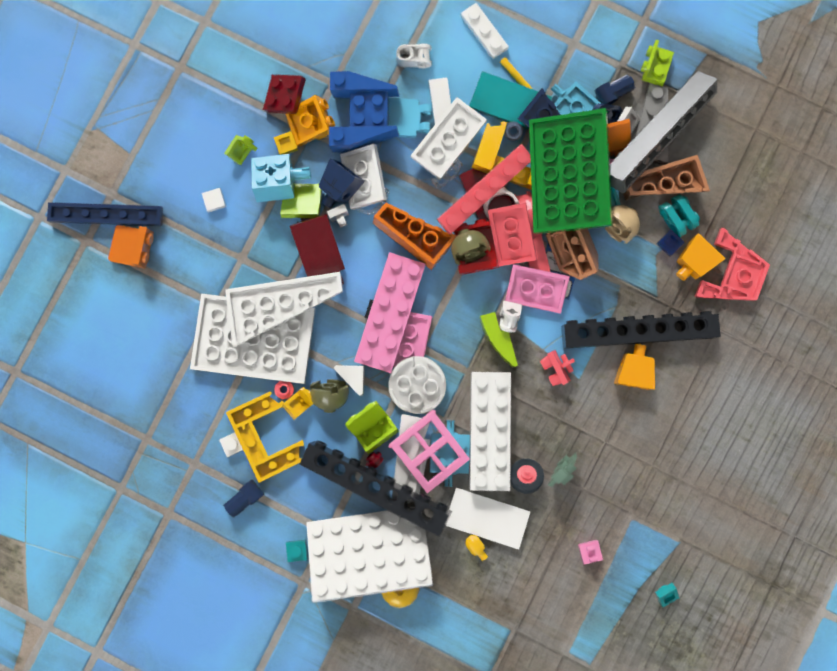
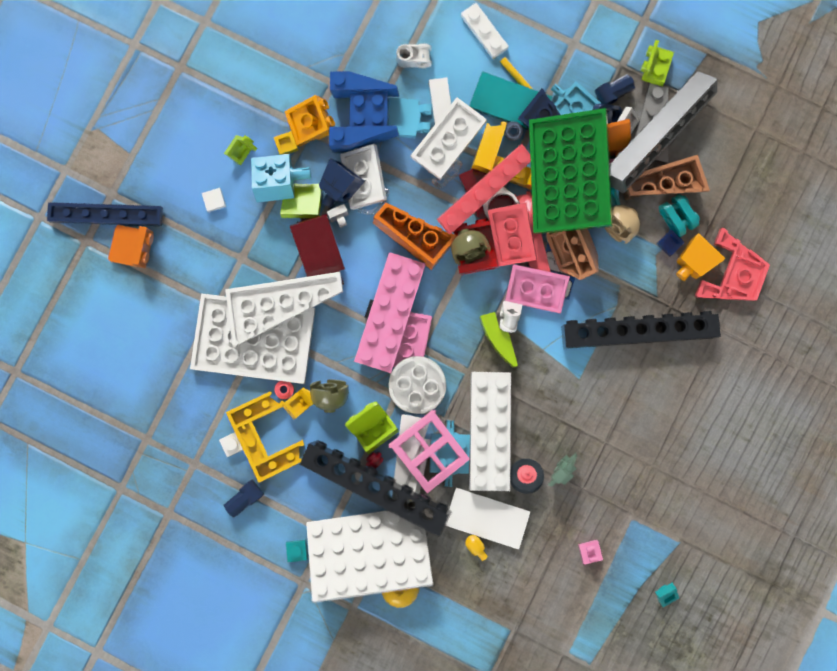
dark red plate [263,74,306,114] -> none
white slope [333,365,365,396] -> none
coral hips [540,350,575,386] -> none
light orange torso [614,344,655,390] -> none

